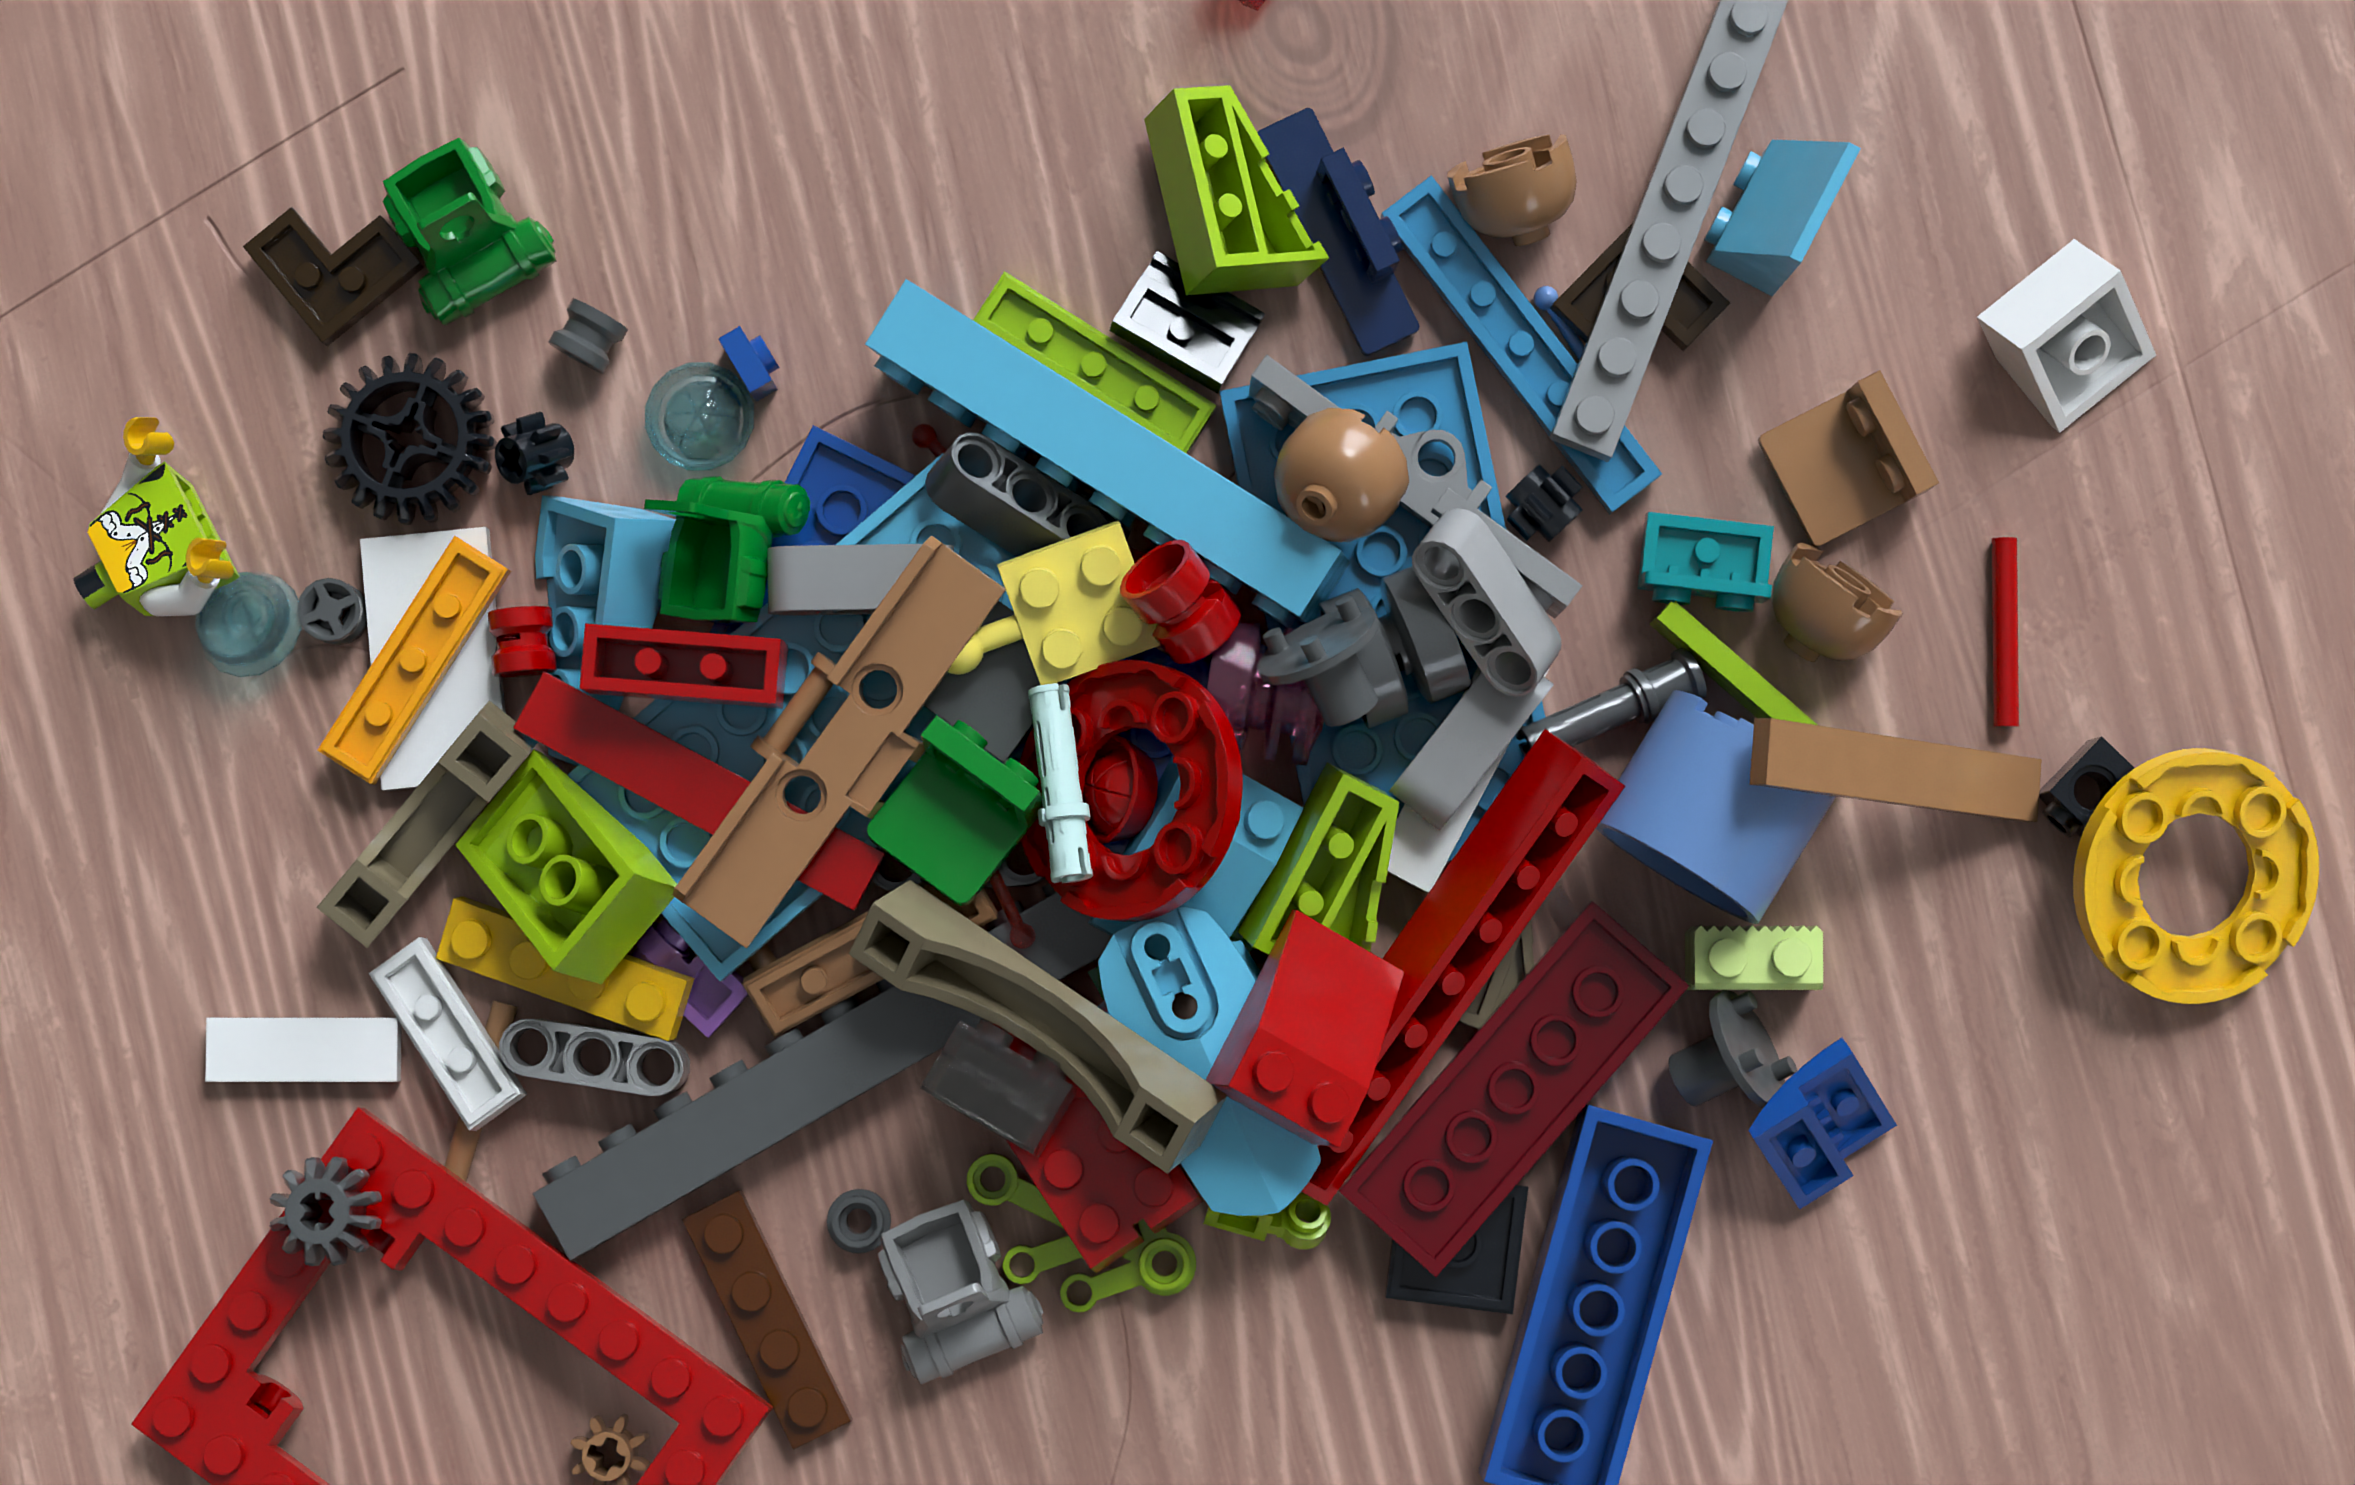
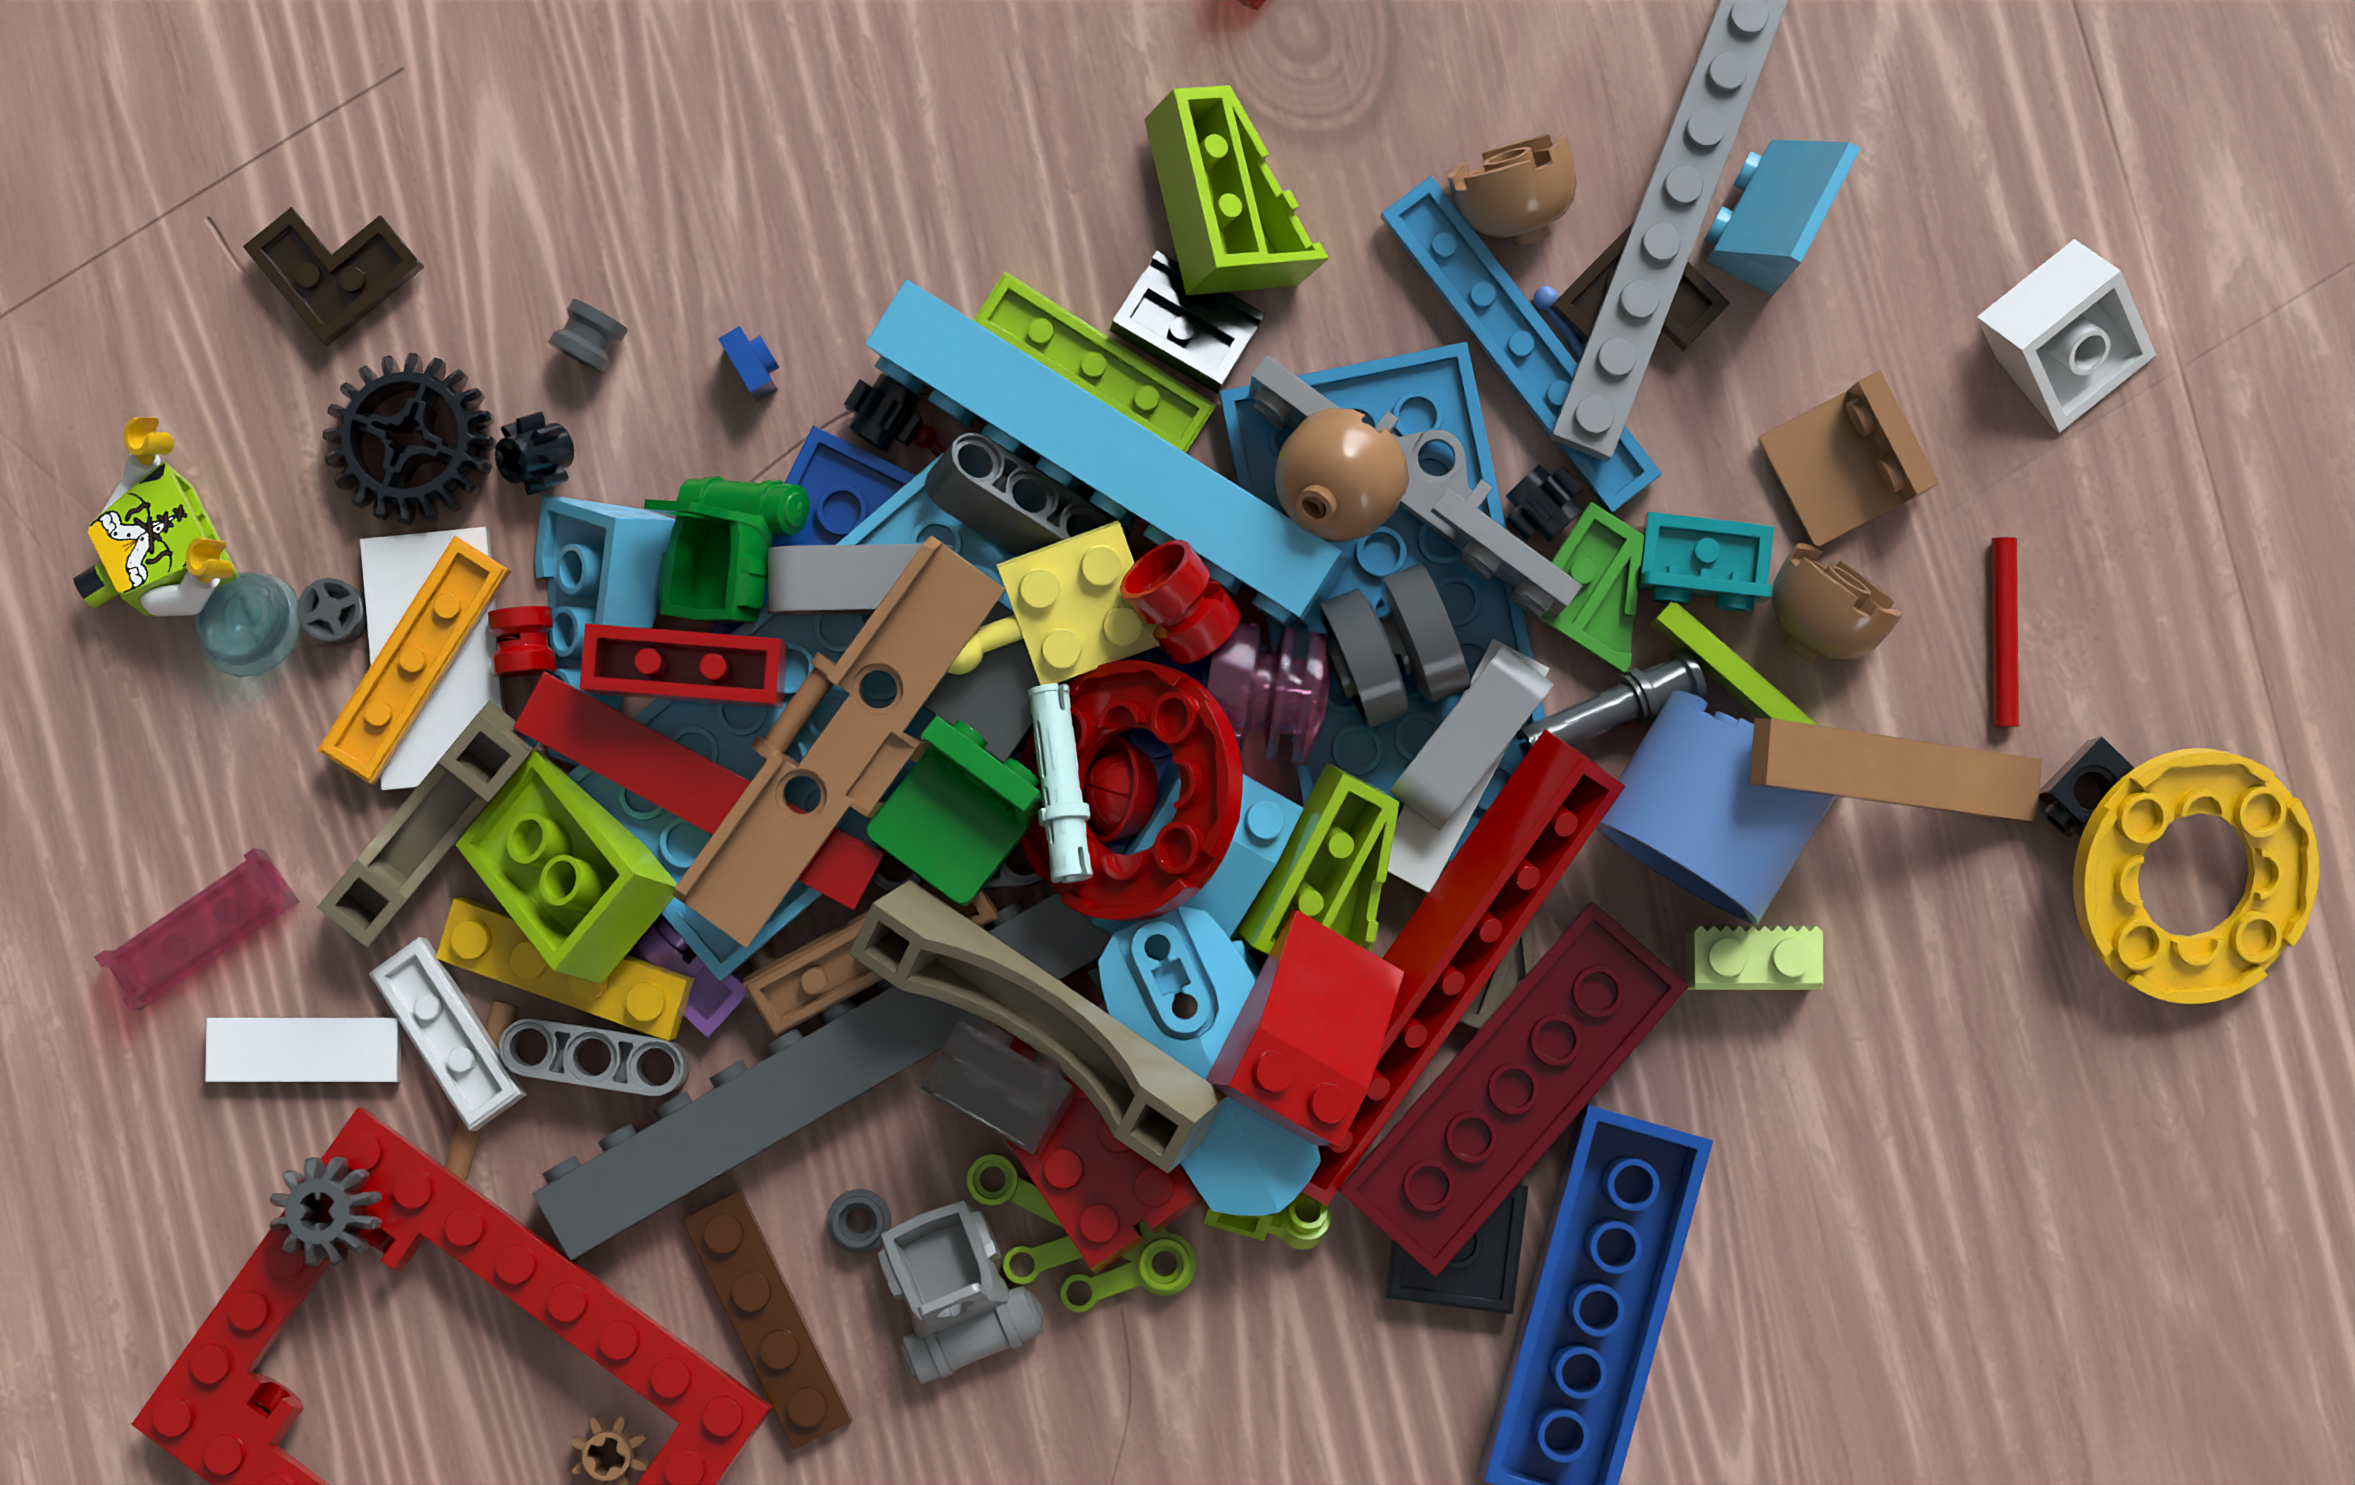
green piece [383,138,557,326] -> none
clear light blue hat [645,362,754,471] -> none
clear red hinge [989,869,1036,949] -> none
dark blue bracket [1257,108,1419,356] -> none
dark grey piece [1257,595,1380,727] -> none
light grey beam [1412,508,1561,697] -> none
dark grey piece [1669,990,1797,1109] -> none
blue slope [1748,1037,1897,1209] -> none
none -> clear pink container [94,848,300,1010]
none -> black gear [843,374,924,453]
none -> bright green wing [1523,502,1644,675]

